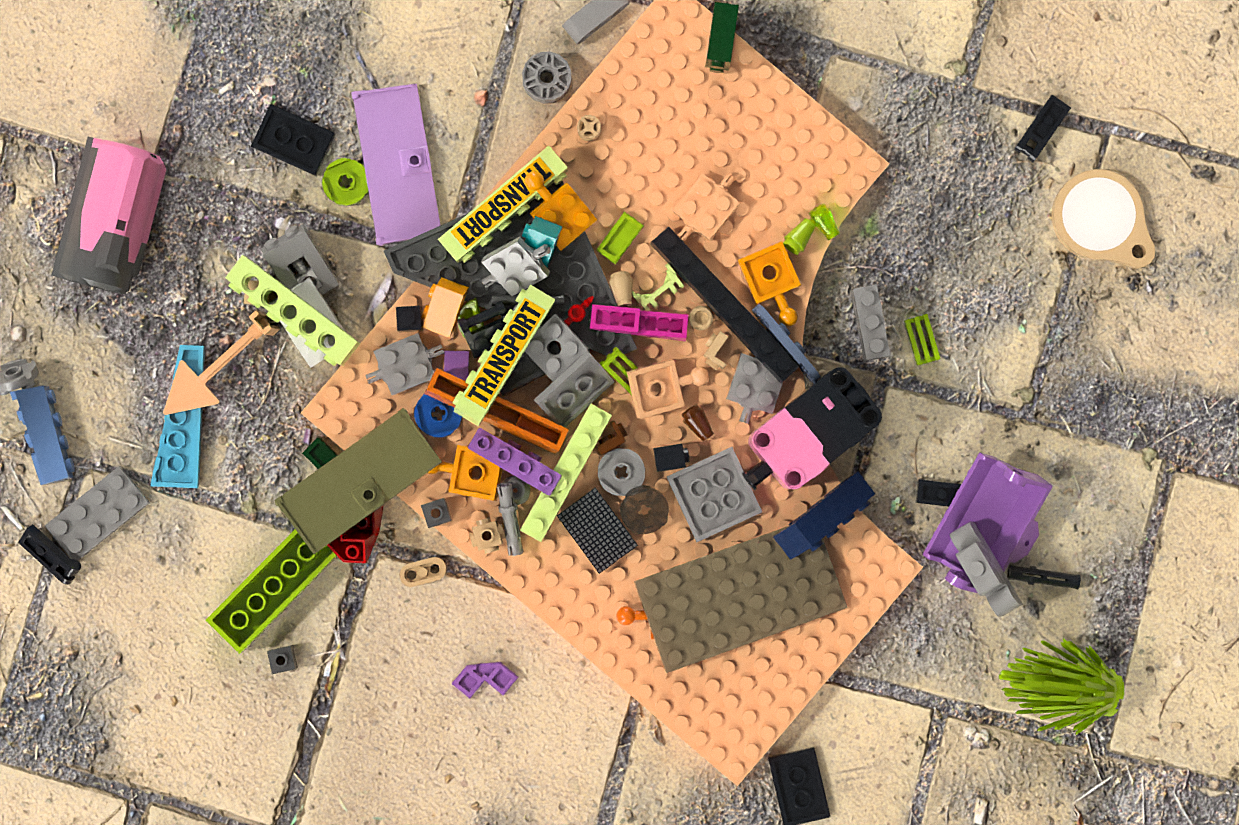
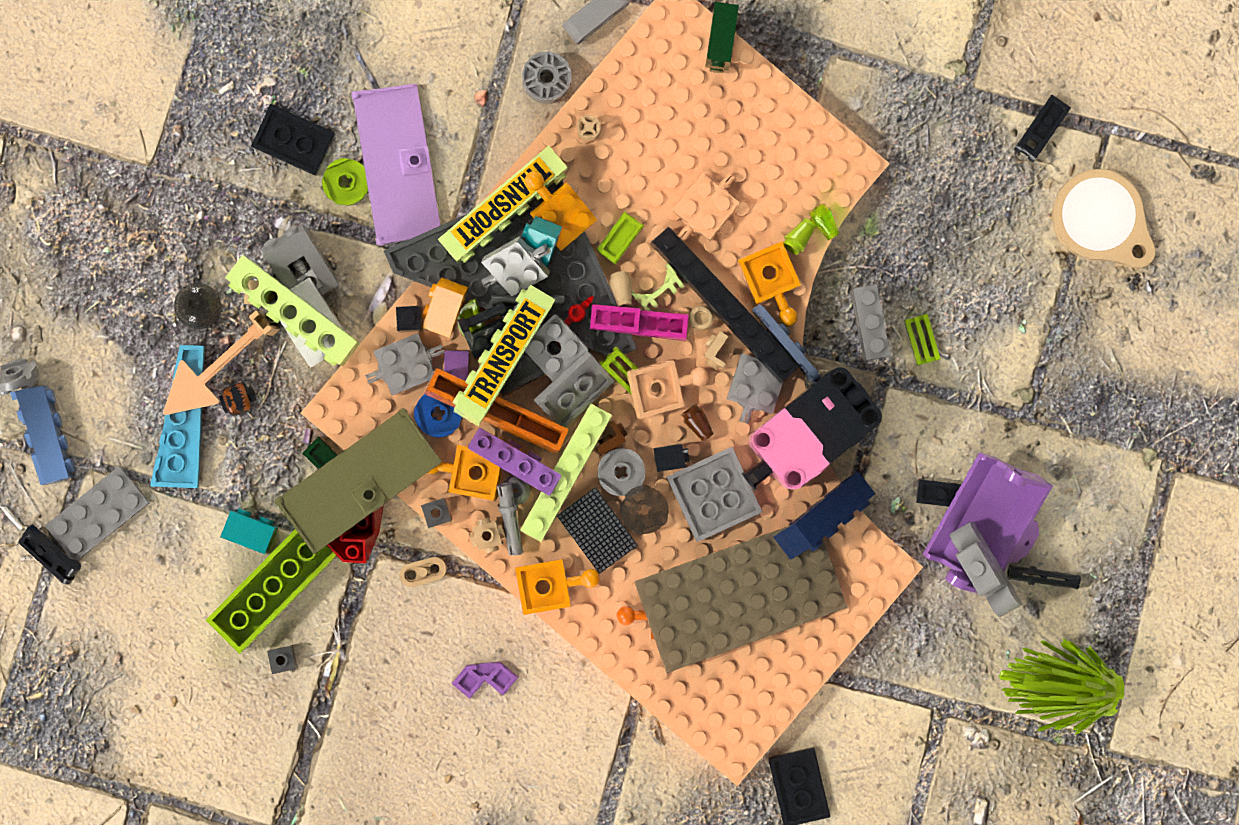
piece [51,136,166,294] -> none
none -> clear smoke cylinder [174,282,223,330]
none -> black head [219,382,257,417]
none -> teal brick [220,508,278,554]
none -> light orange plate [515,559,600,615]

